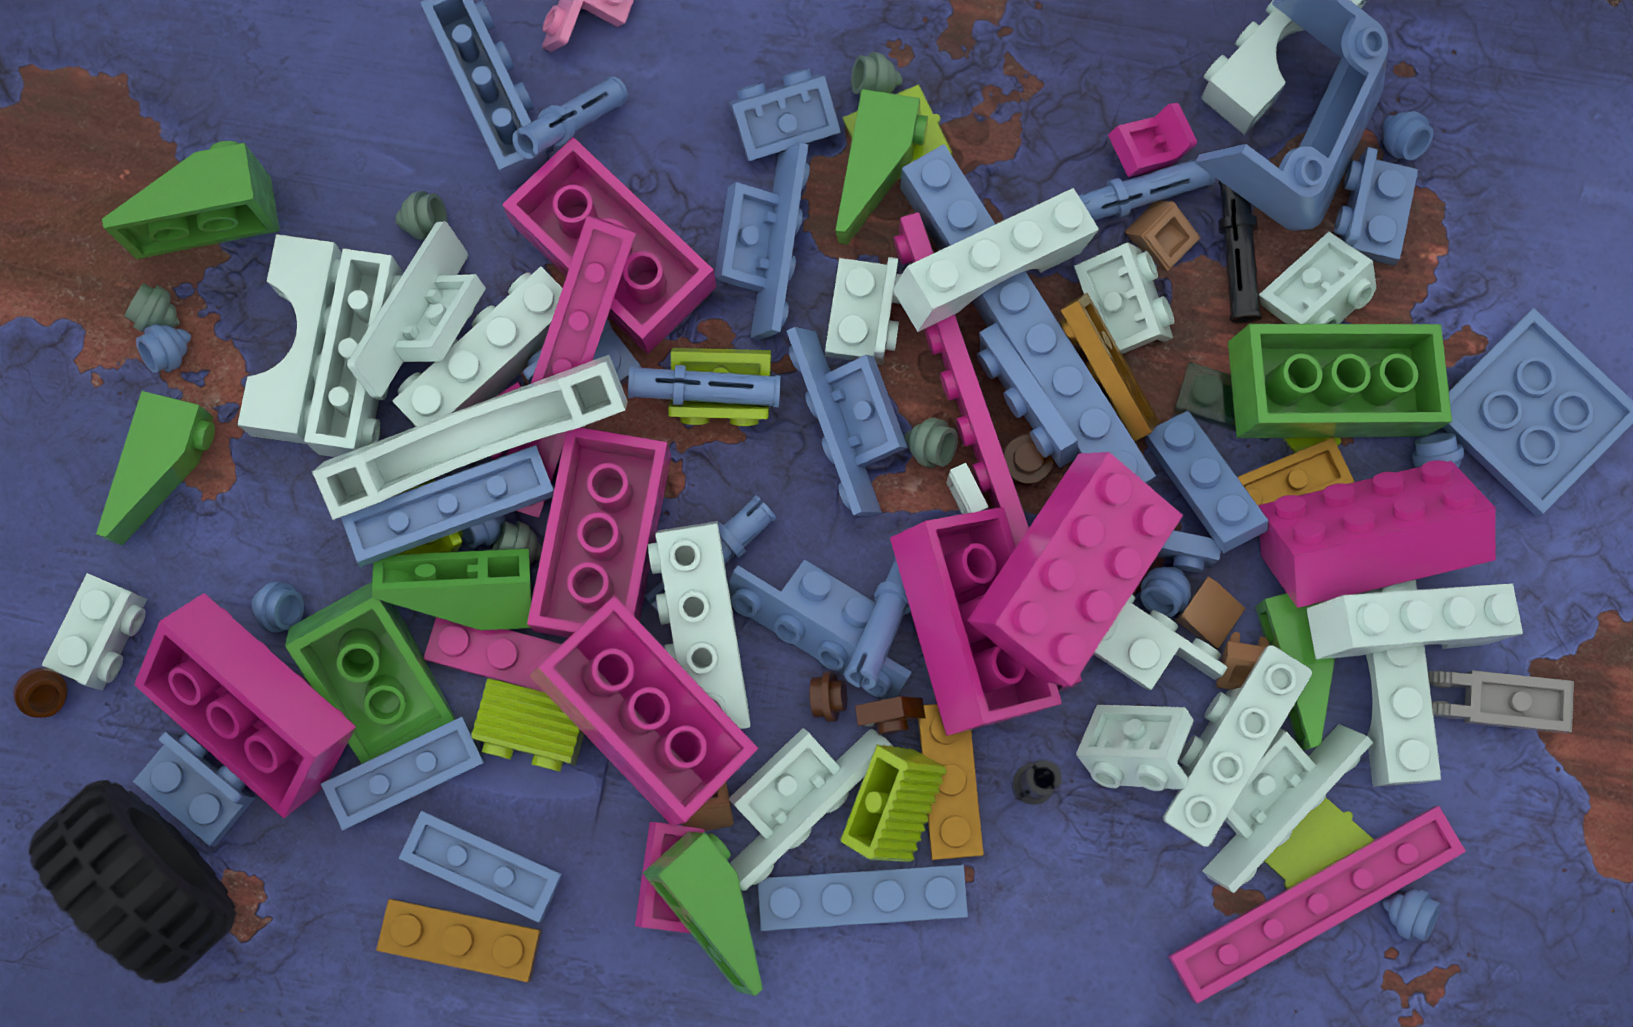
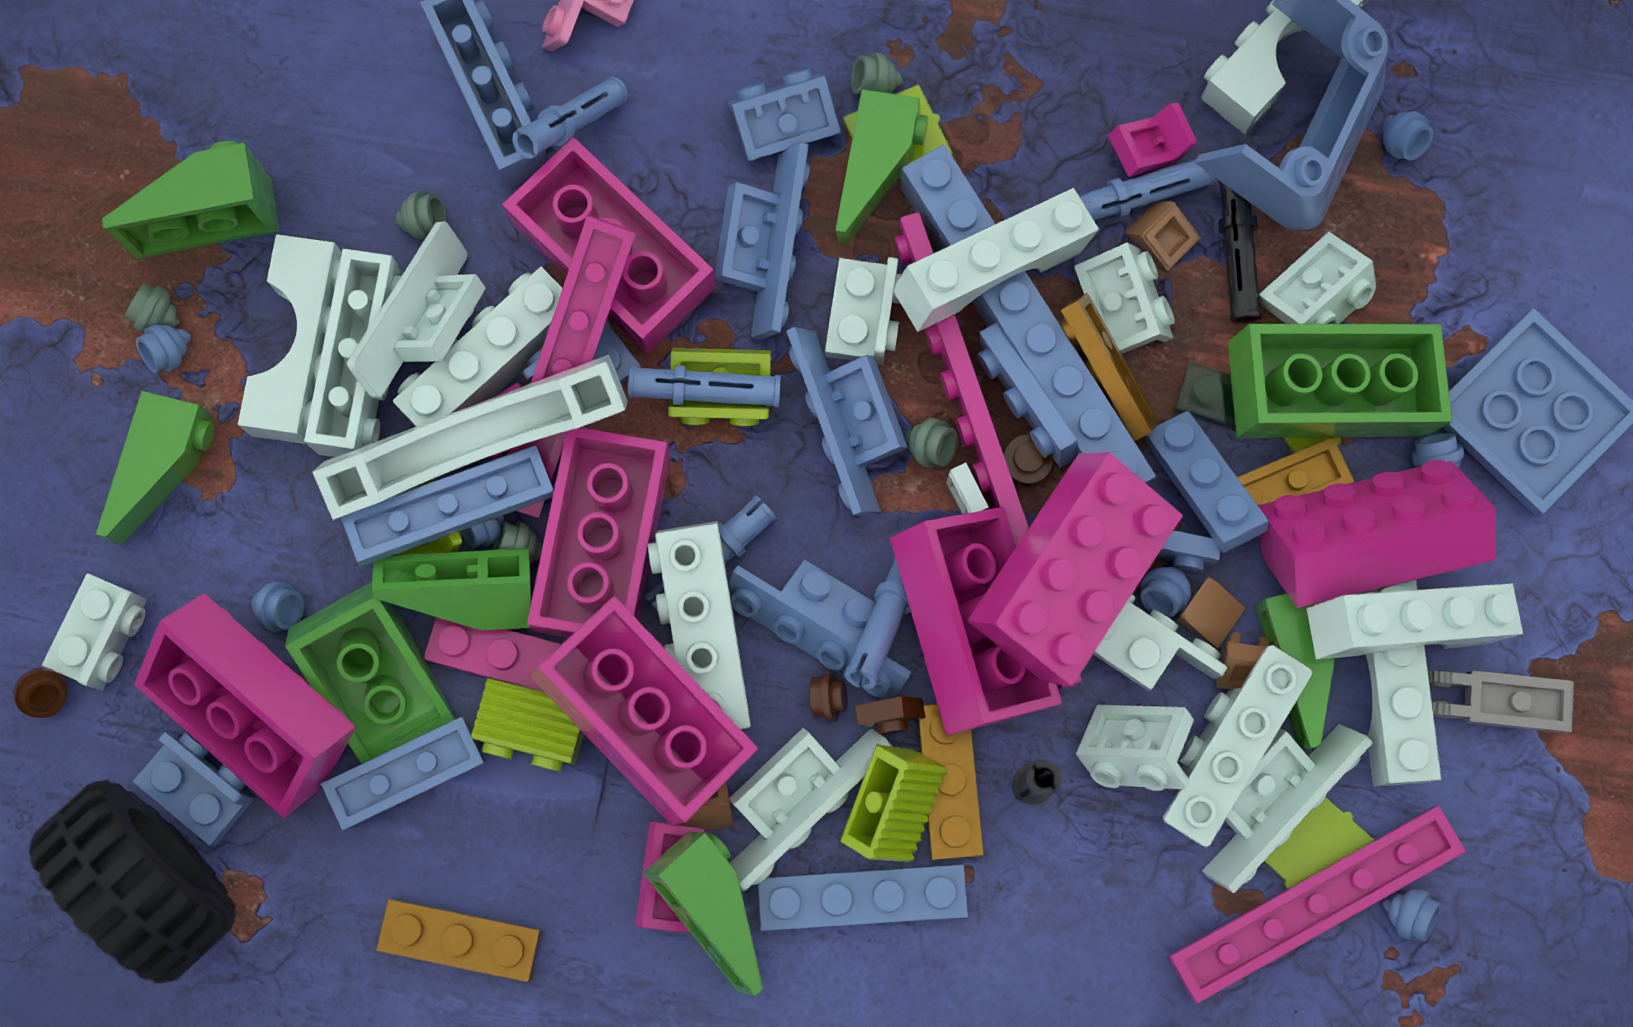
medium blue plate [398,811,564,923] -> none
medium blue bracket [1334,147,1418,266] -> none

